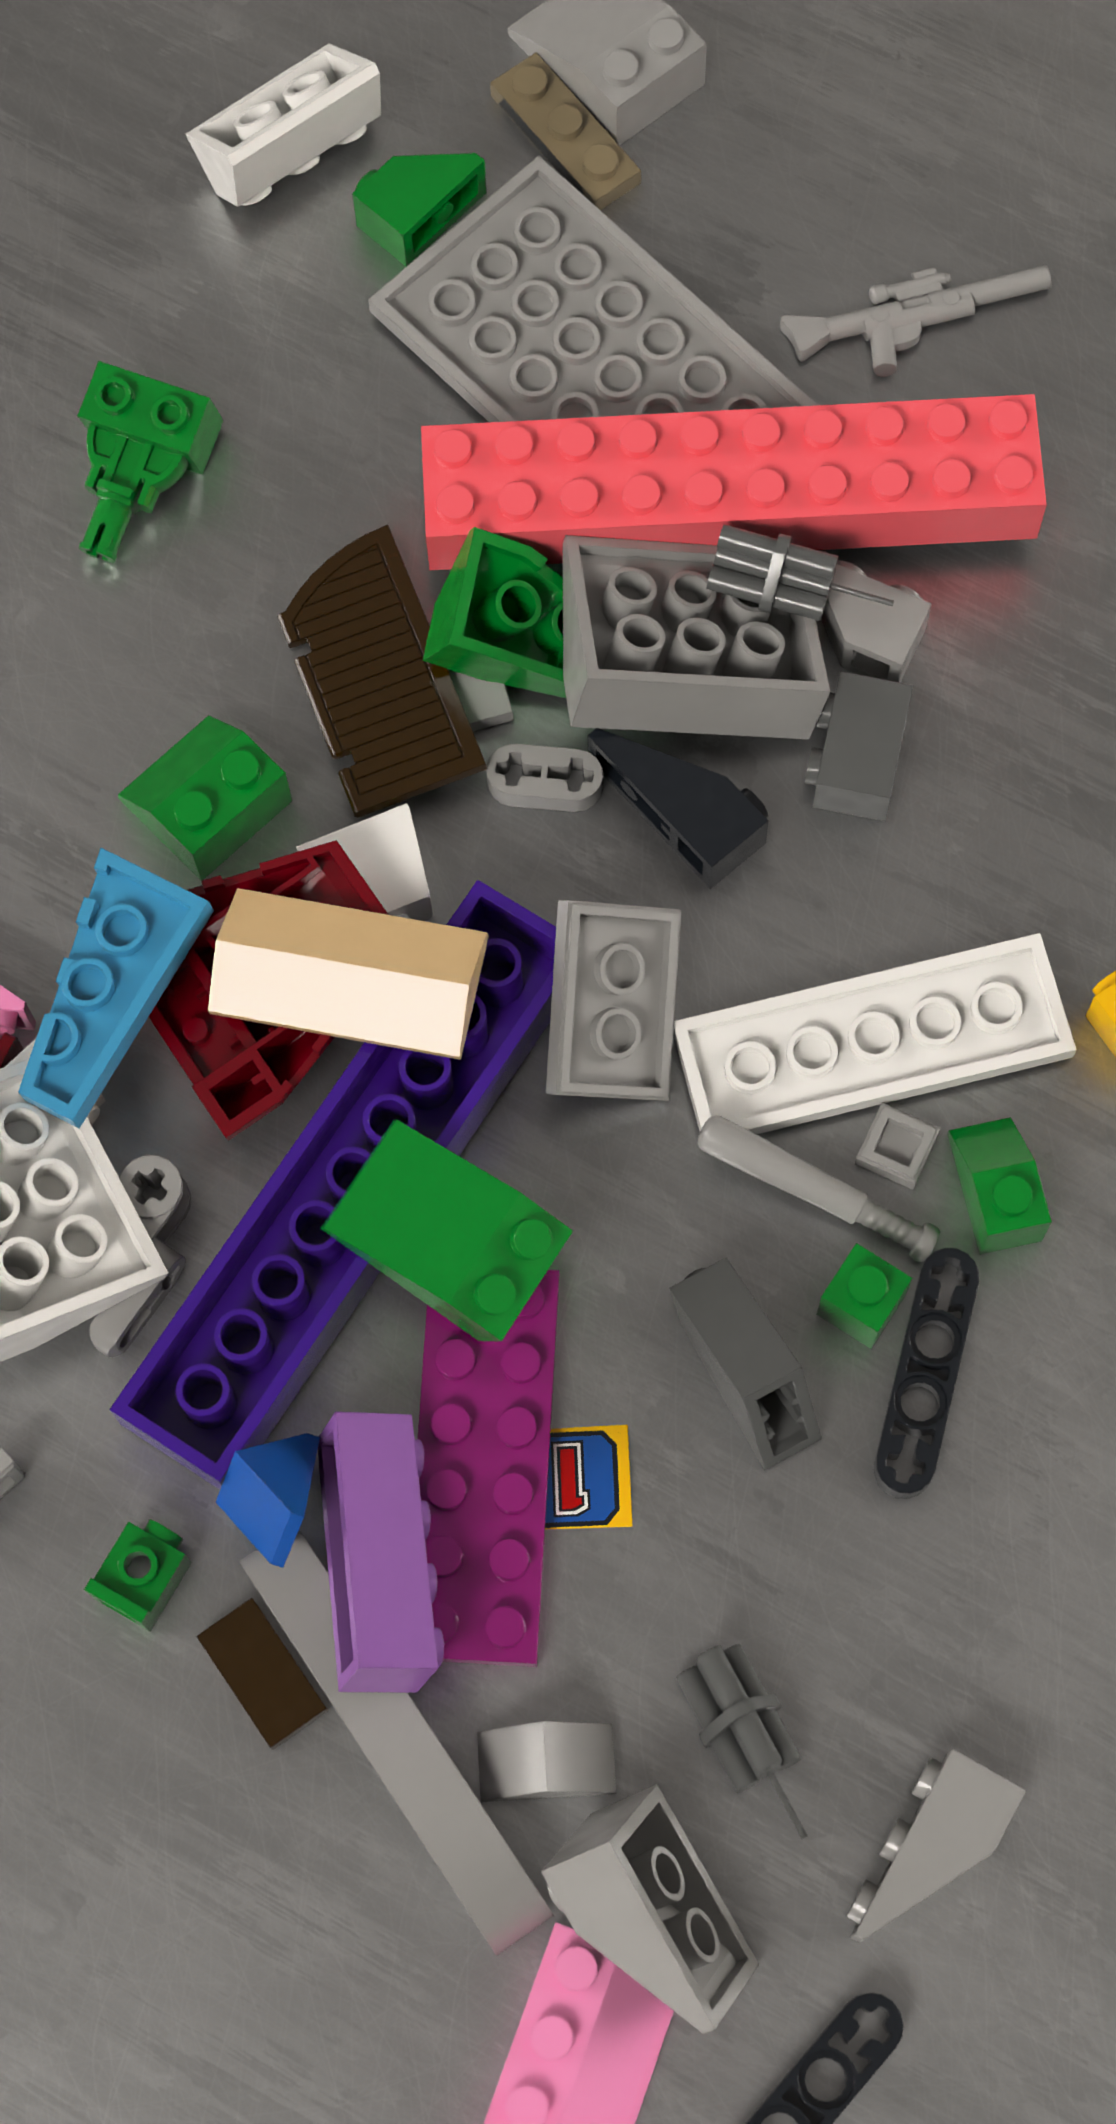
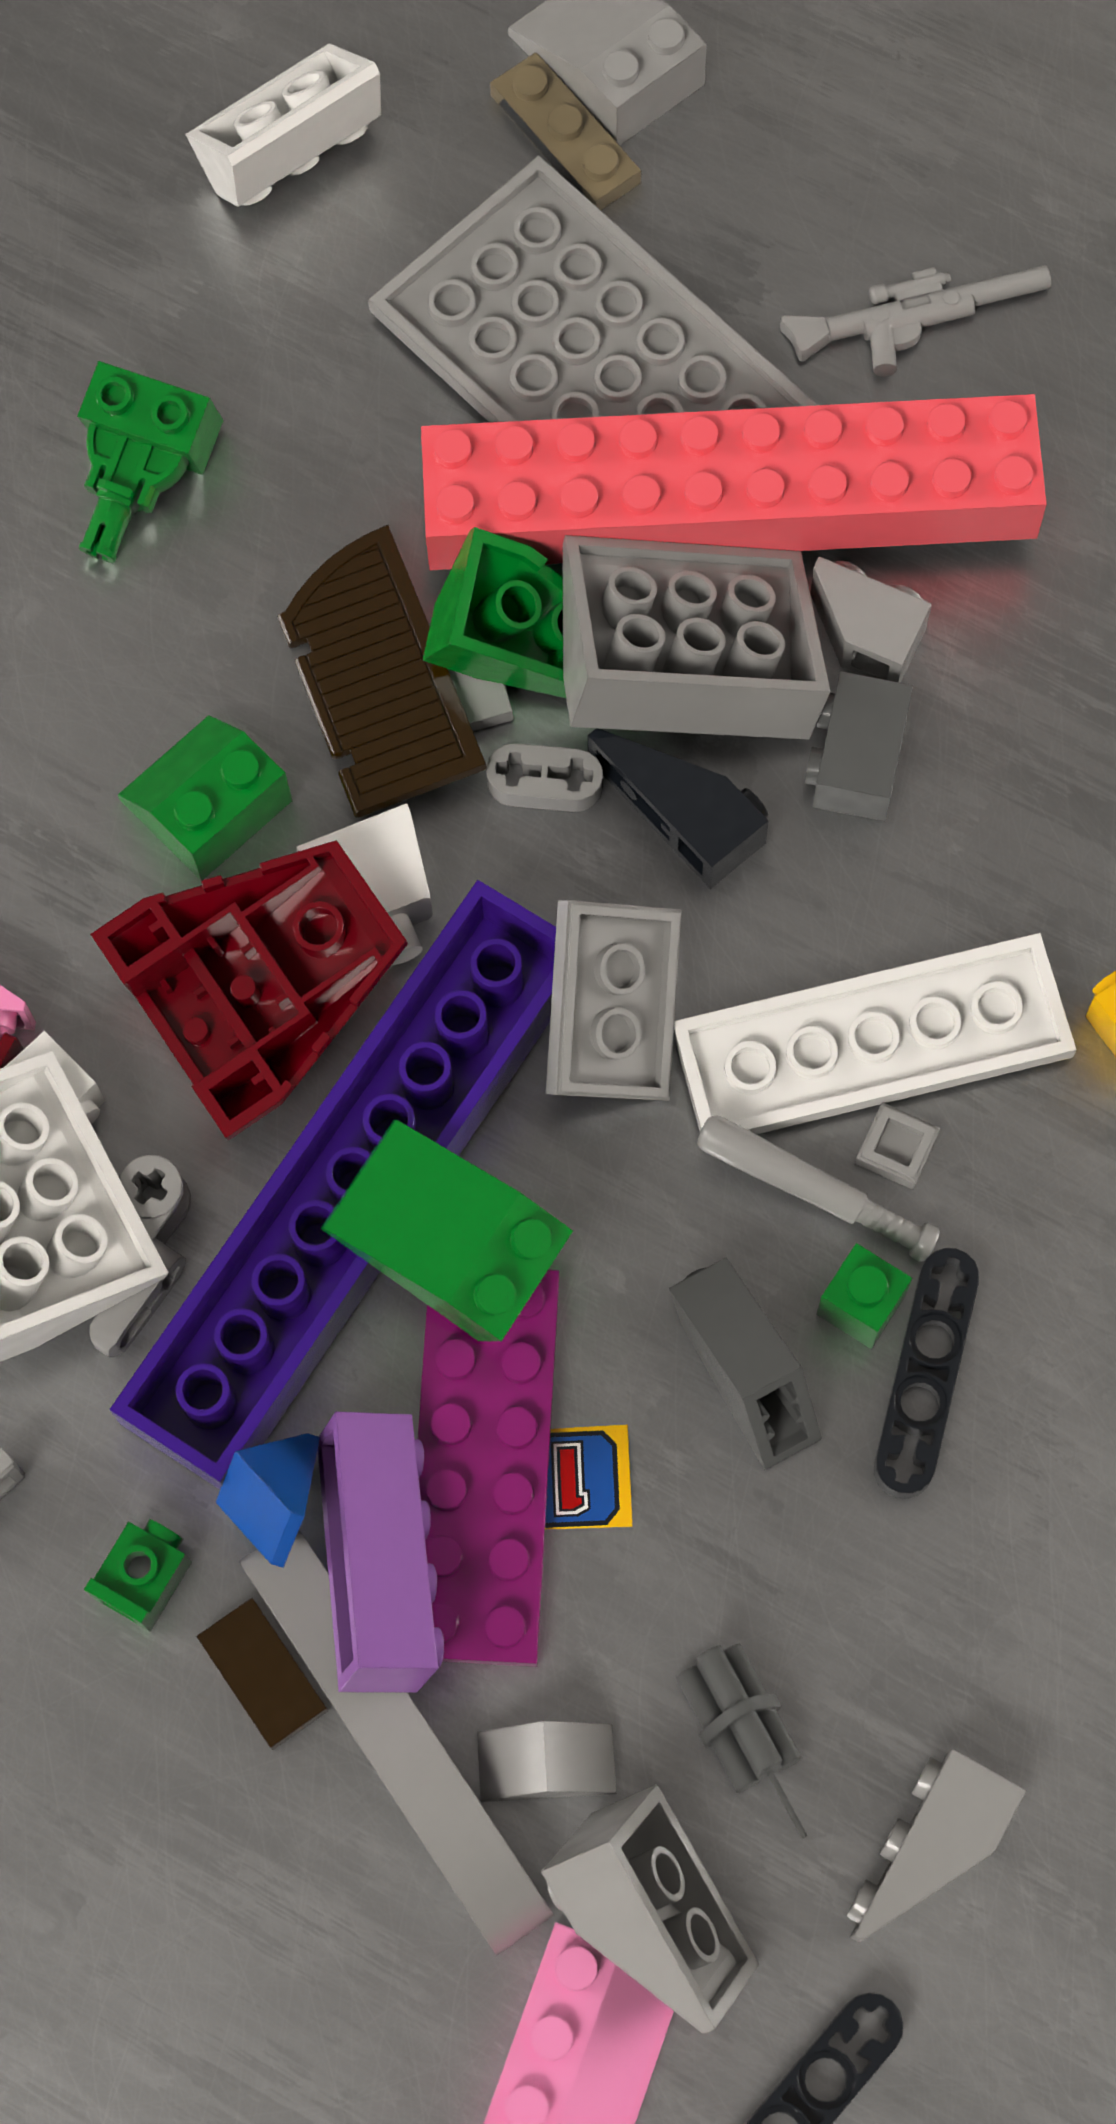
dark azure wing [18,848,214,1129] -> none
slope [208,888,489,1060] -> none
green slope [352,153,487,267] -> none
dark grey piece [706,524,894,621] -> none
green slope [947,1117,1052,1255] -> none

